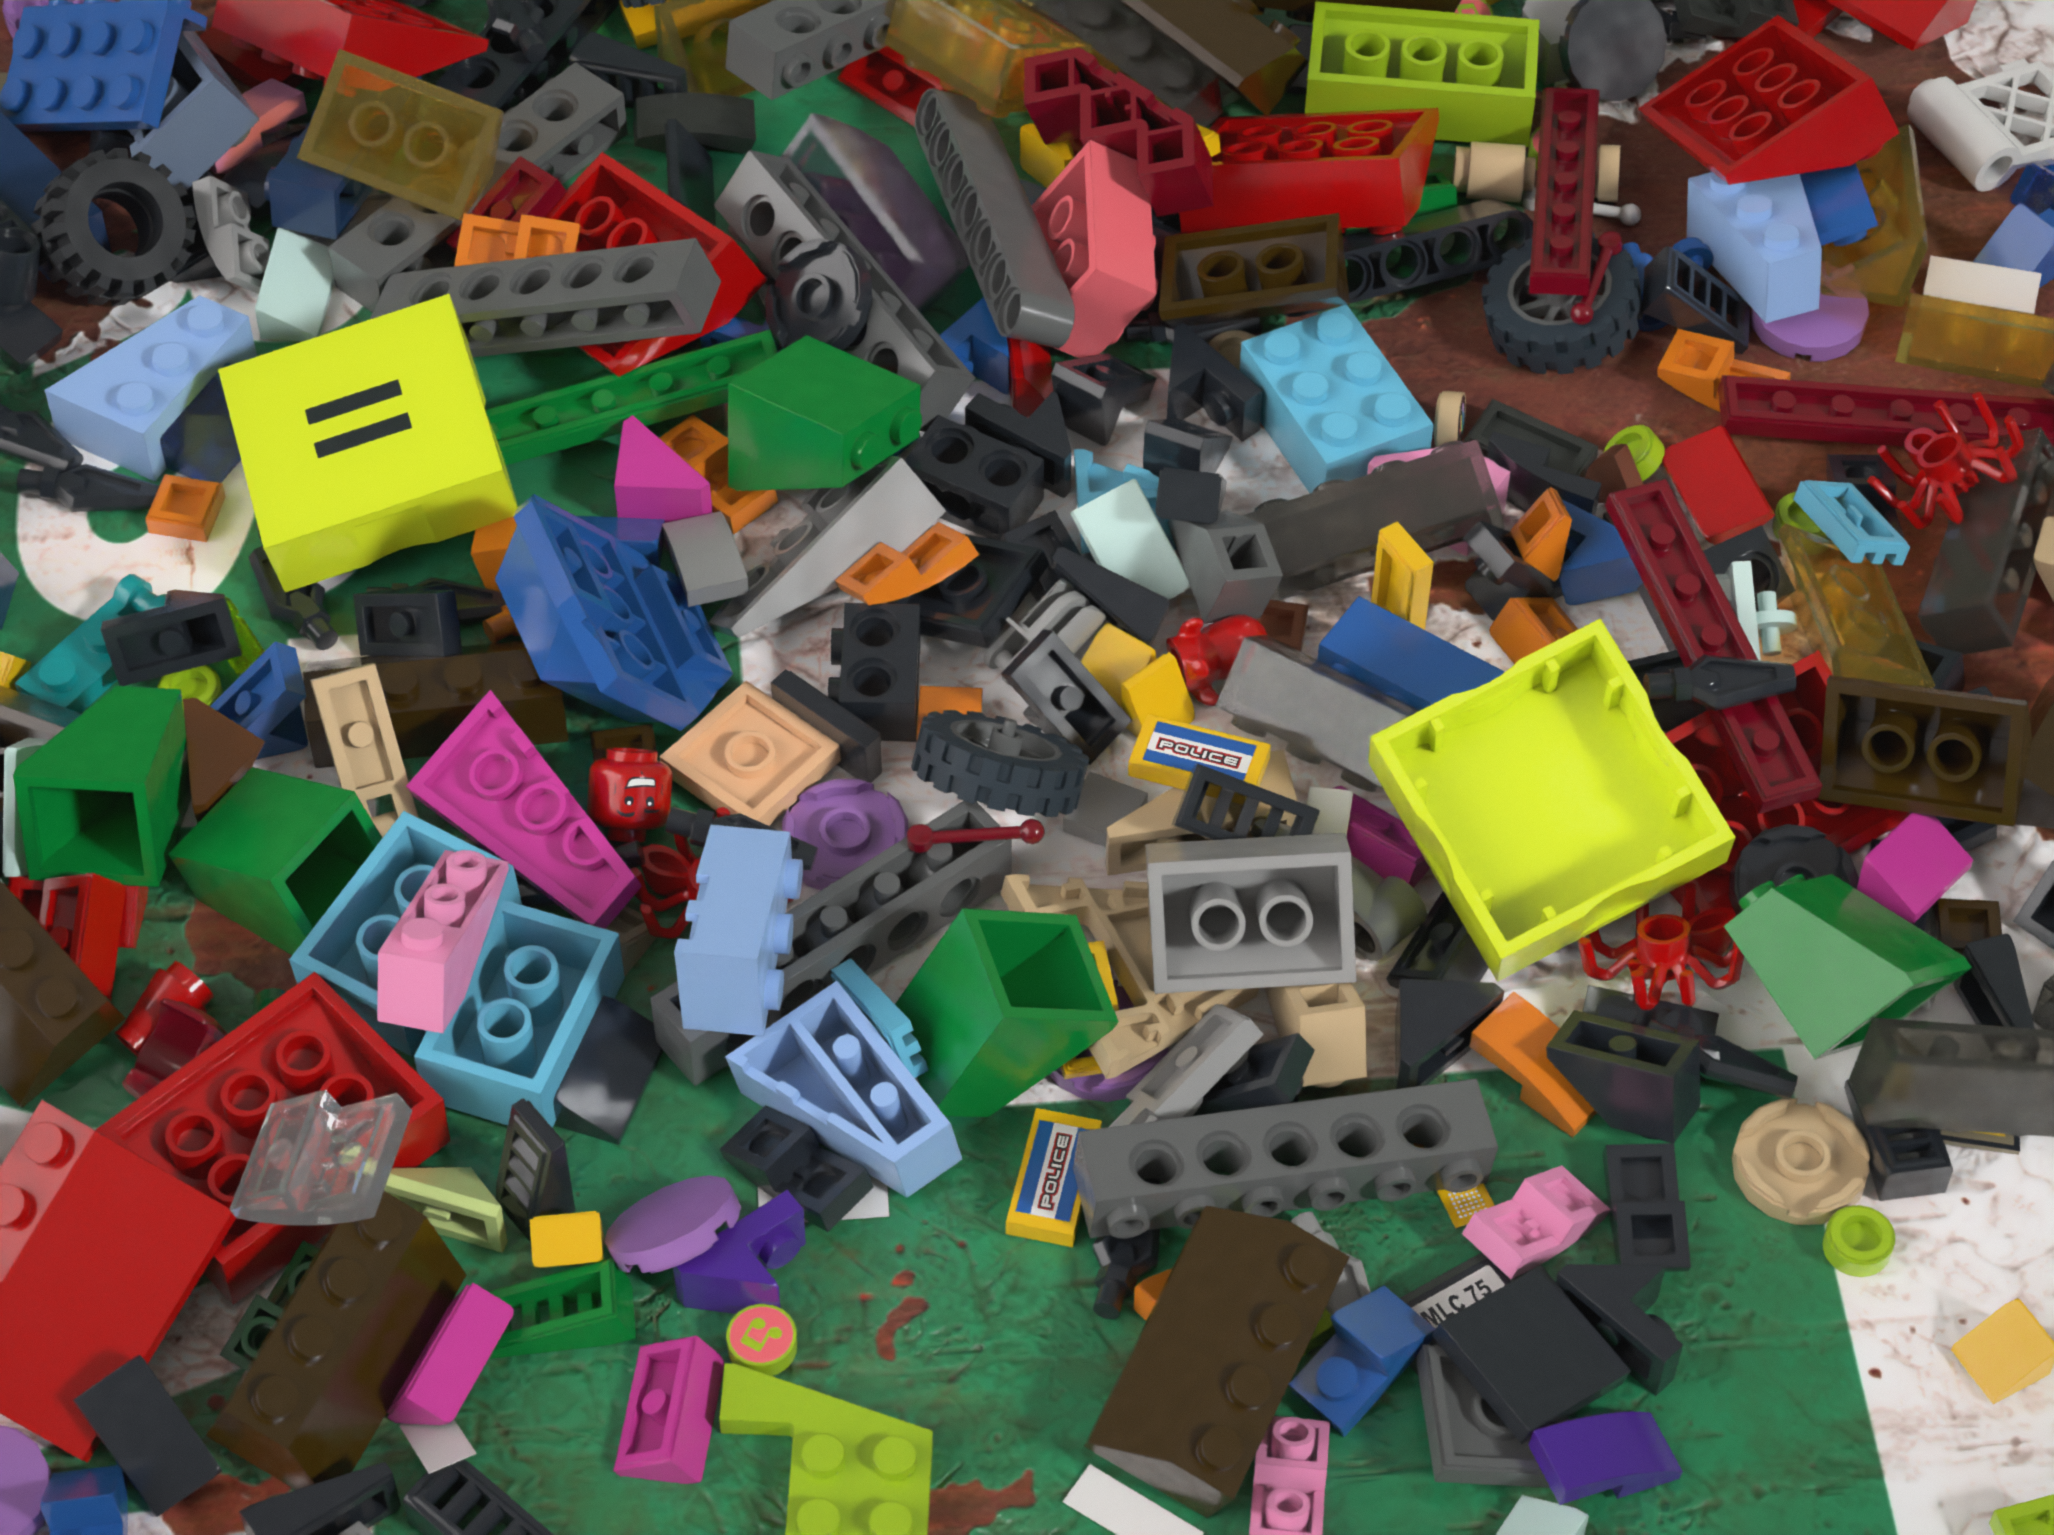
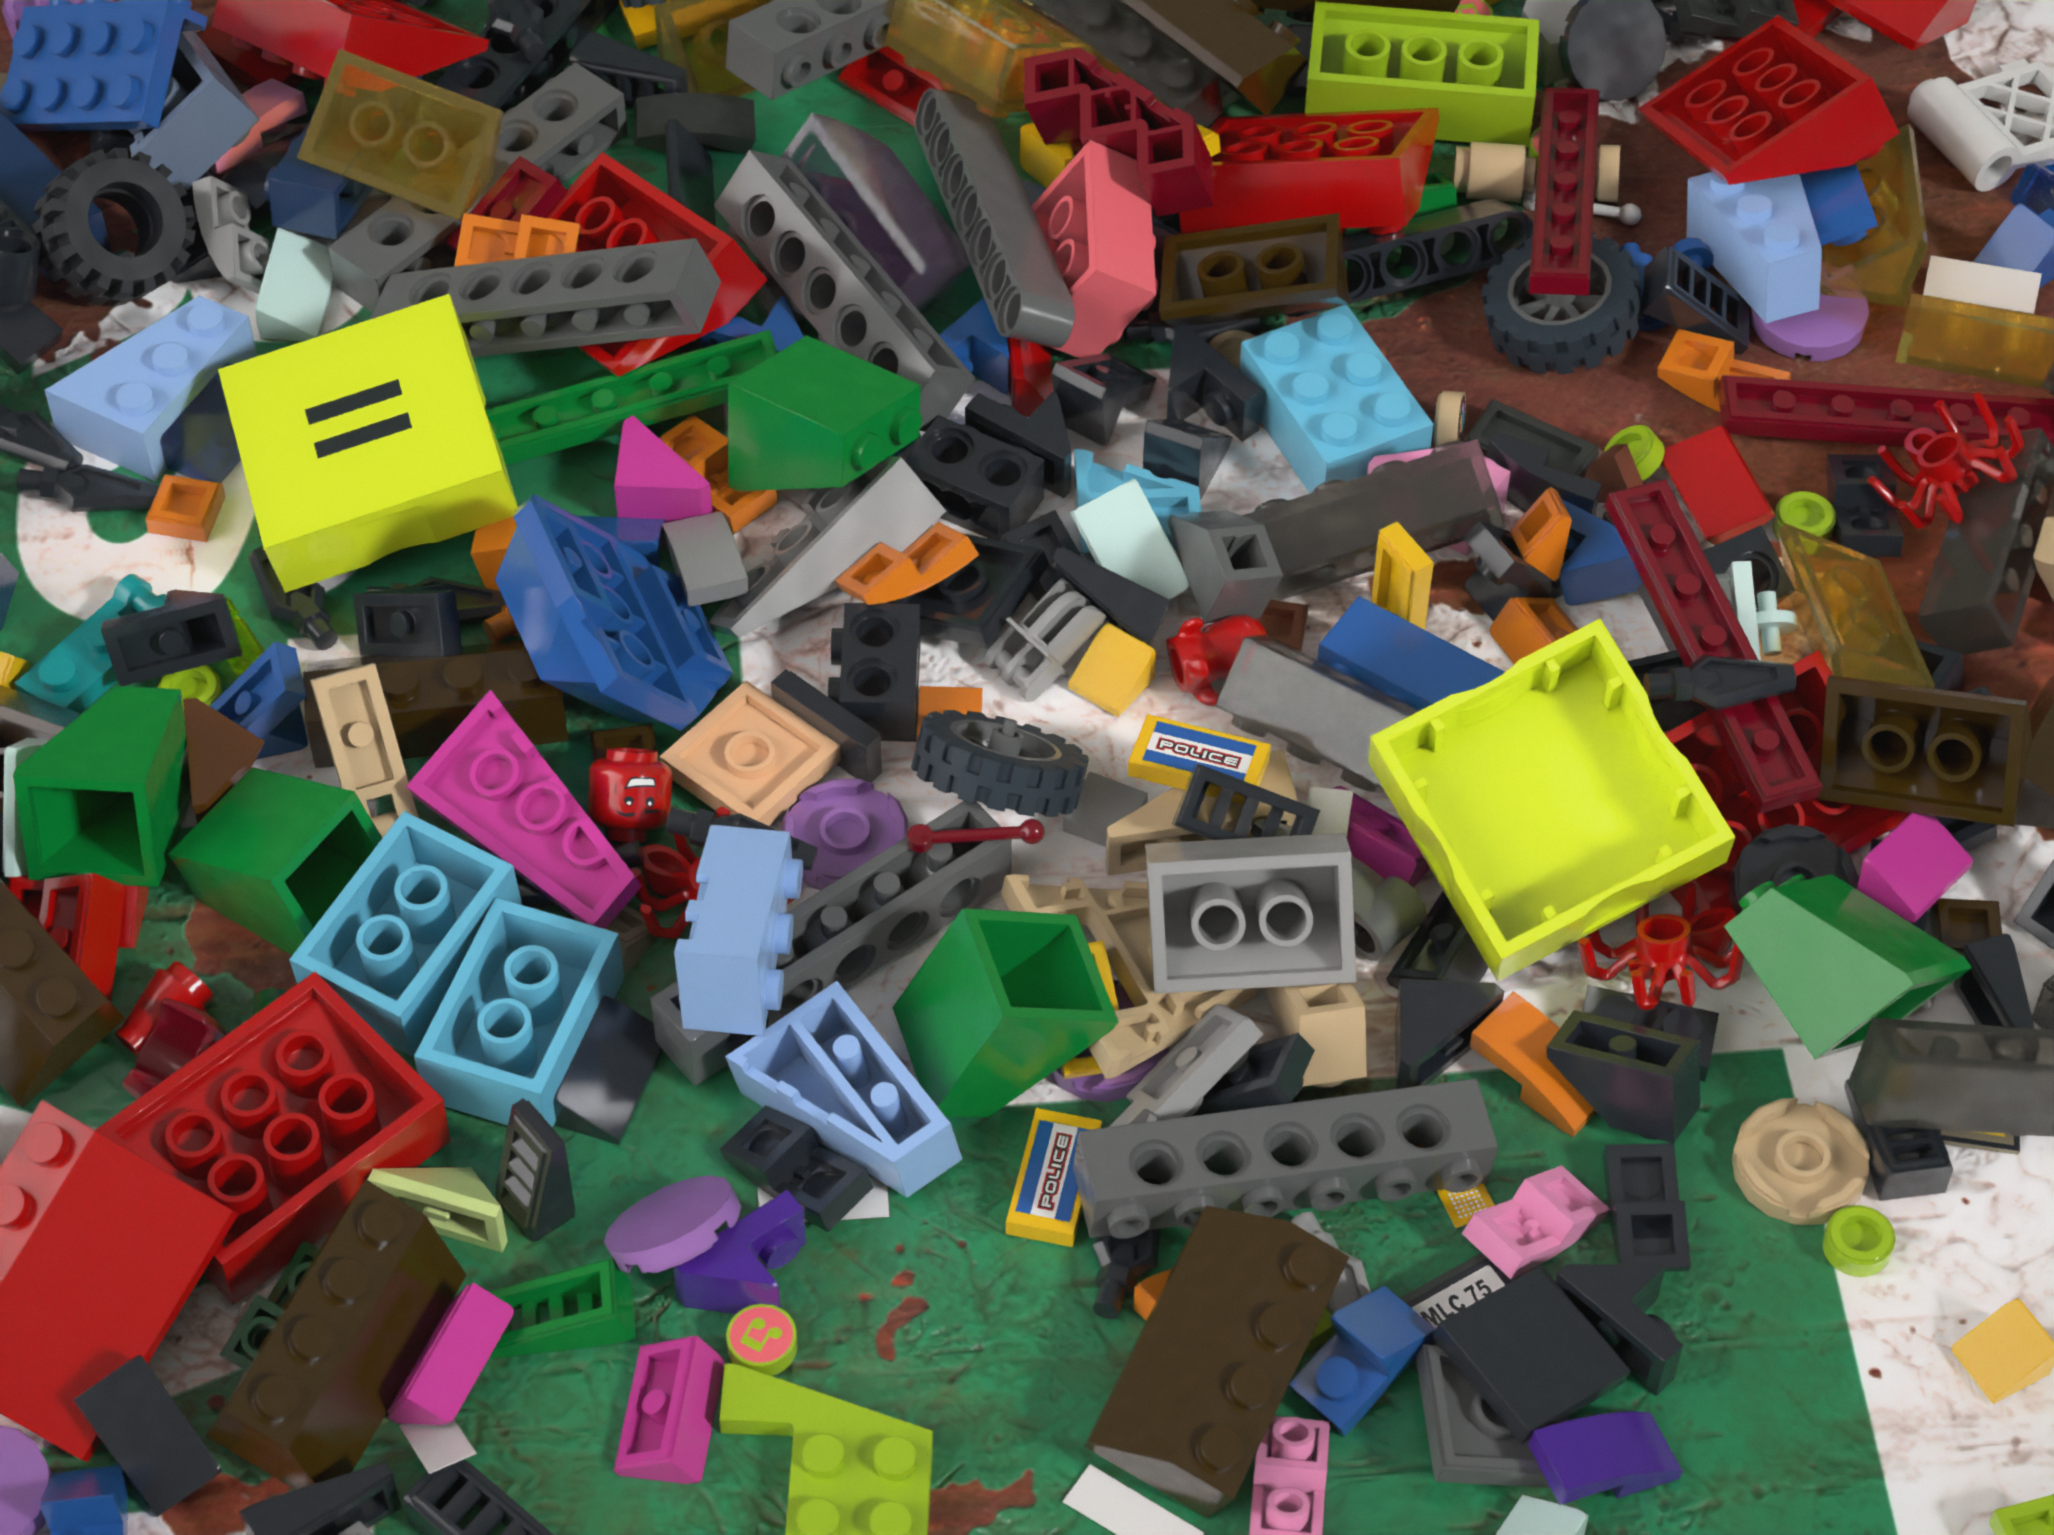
clear slope [229,1089,412,1226] -> none
bright pink slope [377,850,509,1034] -> none
yellow slope [530,1211,605,1268] -> none
black tile [765,238,872,350] -> none
medium azure tile [830,958,929,1078] -> none
black slope [1001,629,1132,765] -> none
yellow slope [1121,652,1195,738] -> none
black slope [1155,468,1227,524] -> none
dark red hinge [1570,231,1623,326] -> none
black piece [1647,1019,1798,1100] -> none
medium azure tile [1793,480,1910,566] -> none

